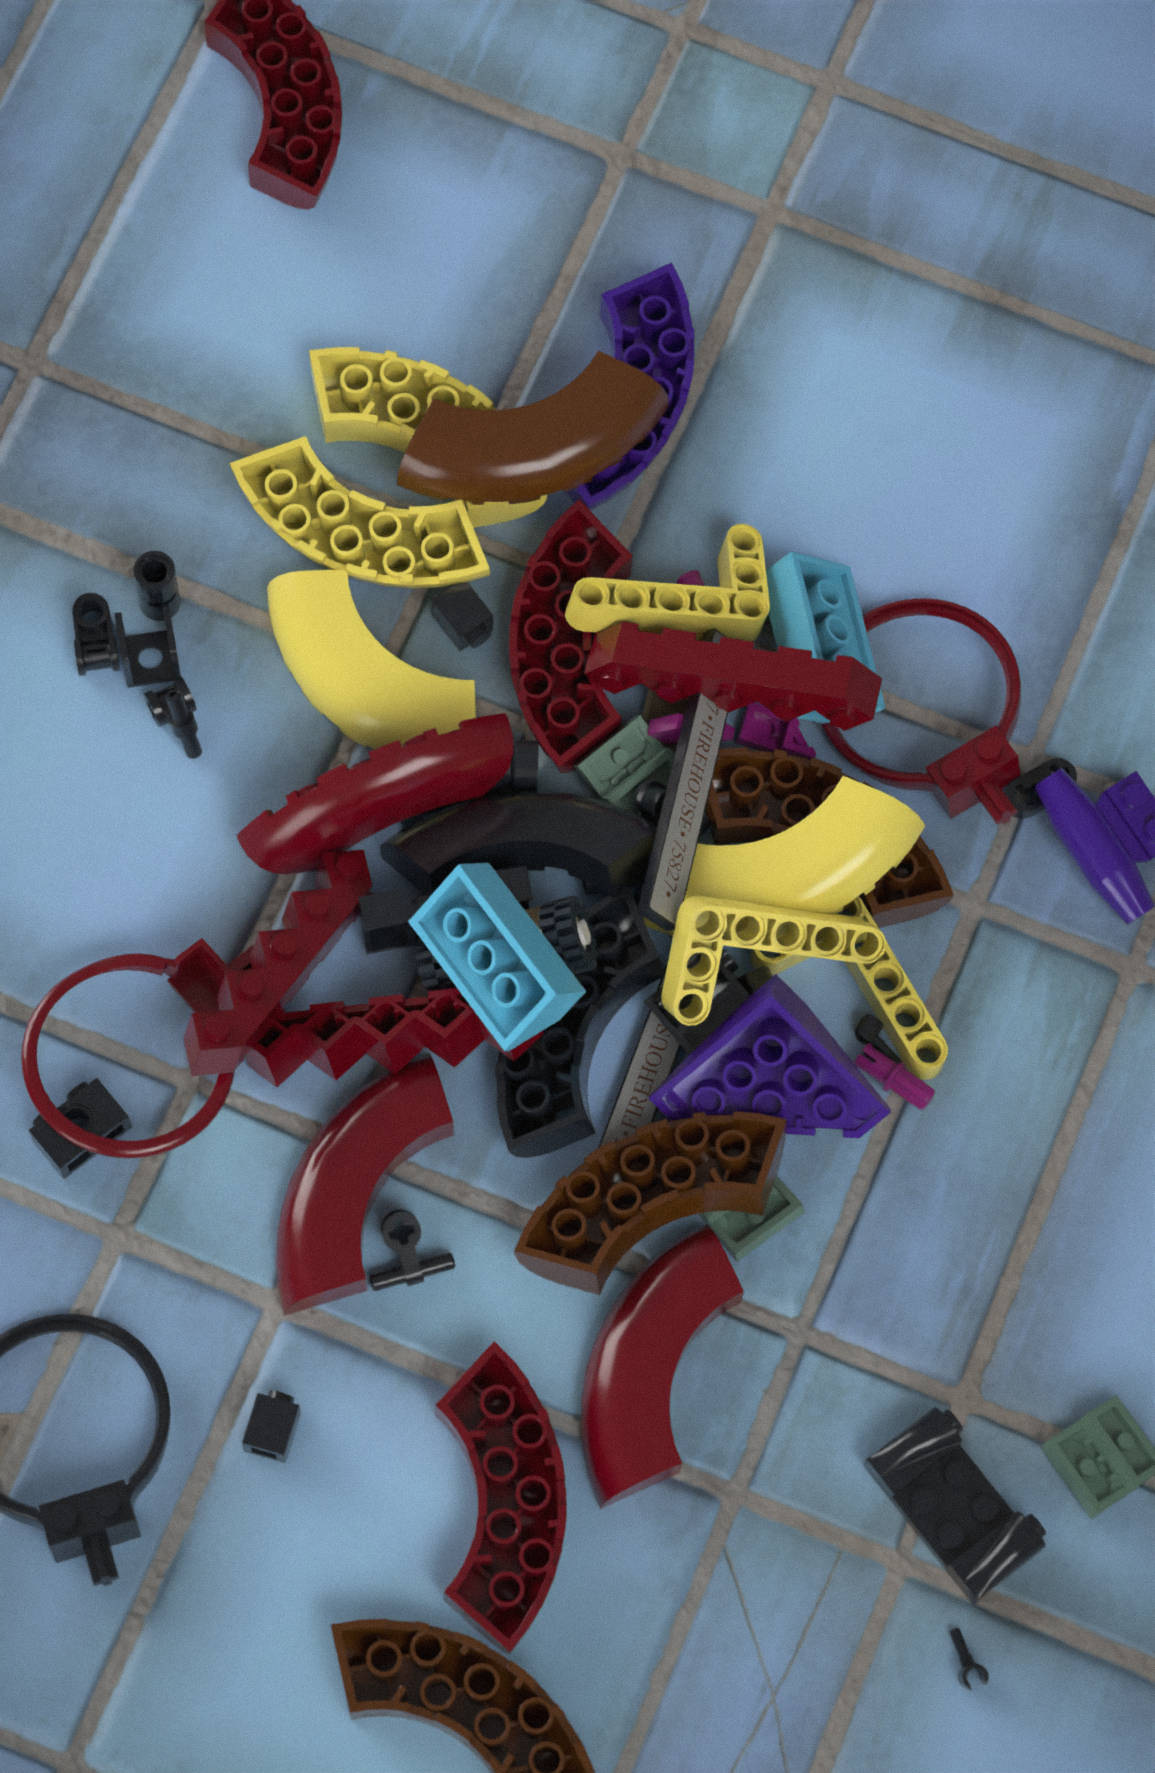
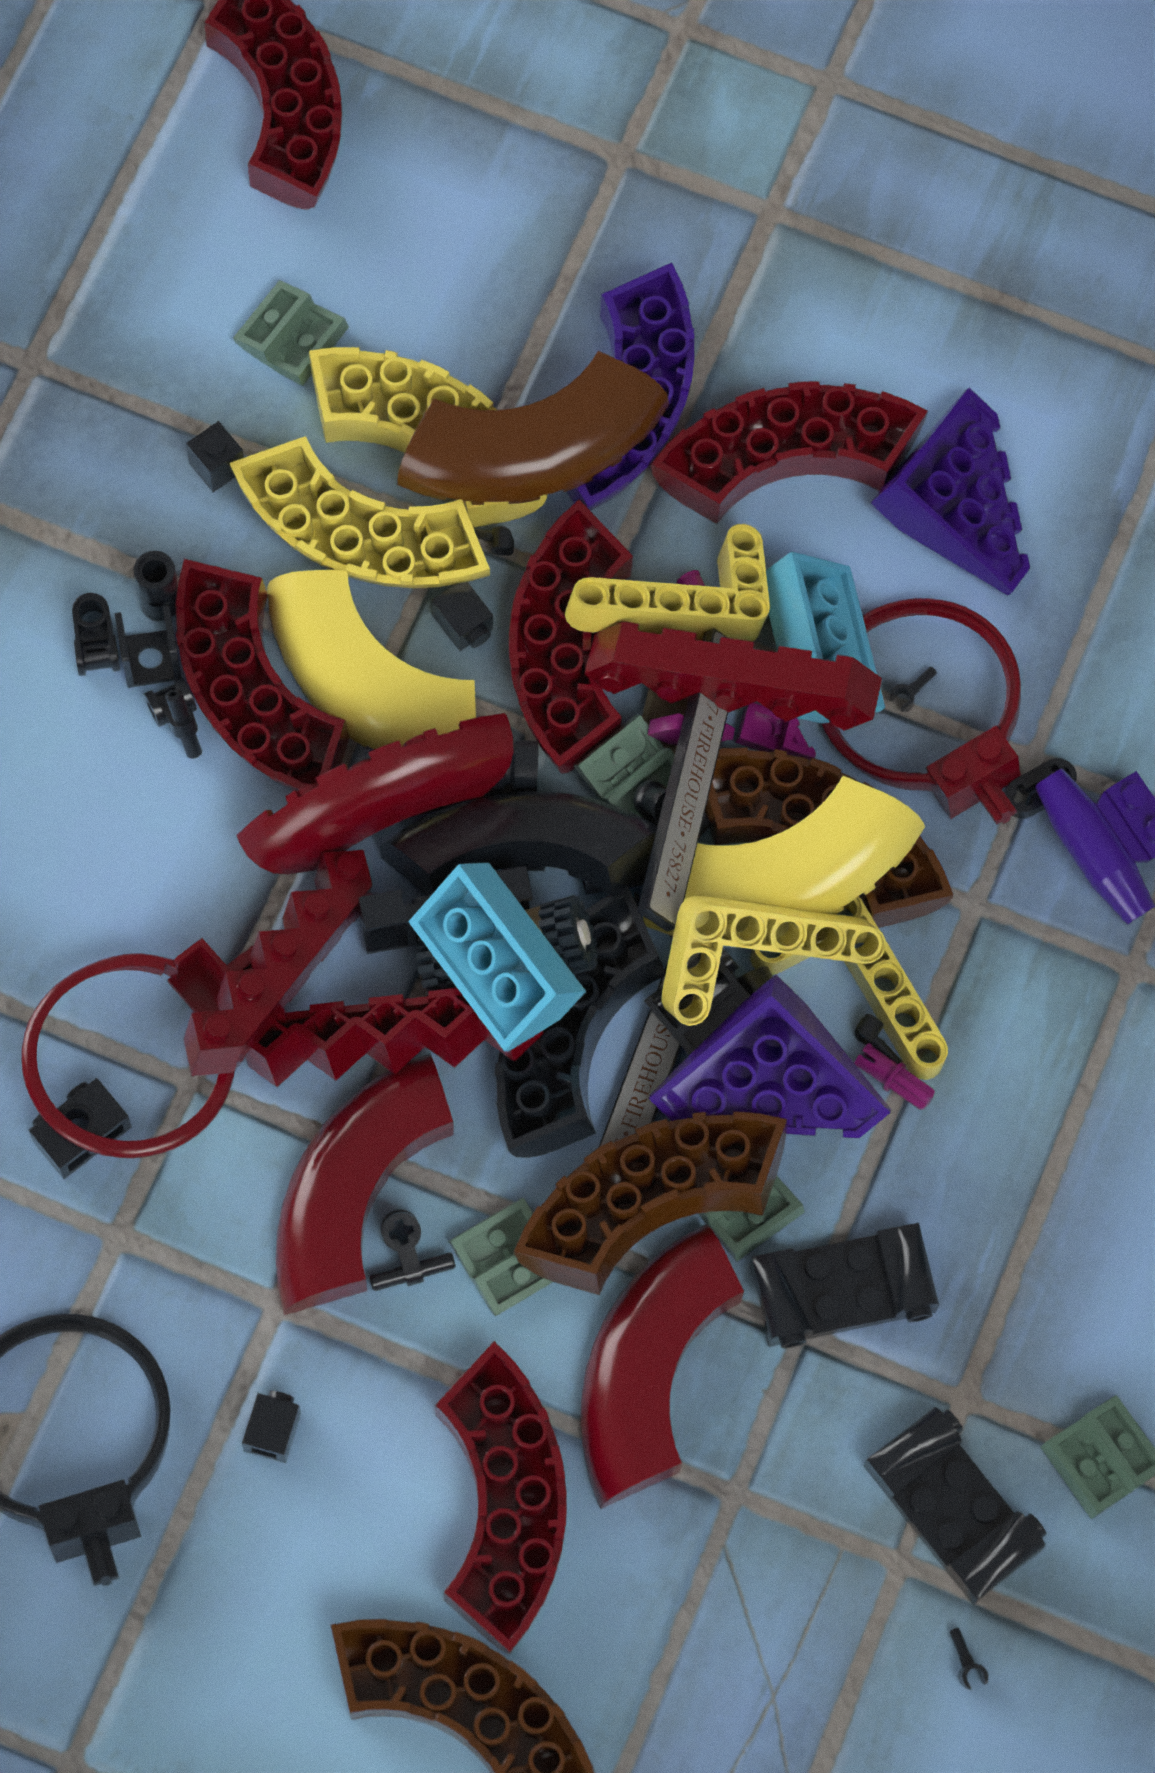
none -> dark red brick [175,559,350,791]
none -> black brick [186,421,244,493]
none -> sand green slope [233,280,349,386]
none -> sand green slope [448,1198,553,1316]
none -> black hand [474,526,514,556]
none -> dark red brick [651,381,928,524]
none -> black piece [749,1222,939,1348]
none -> dark purple slope [870,388,1030,595]
none -> black hand [890,667,937,712]

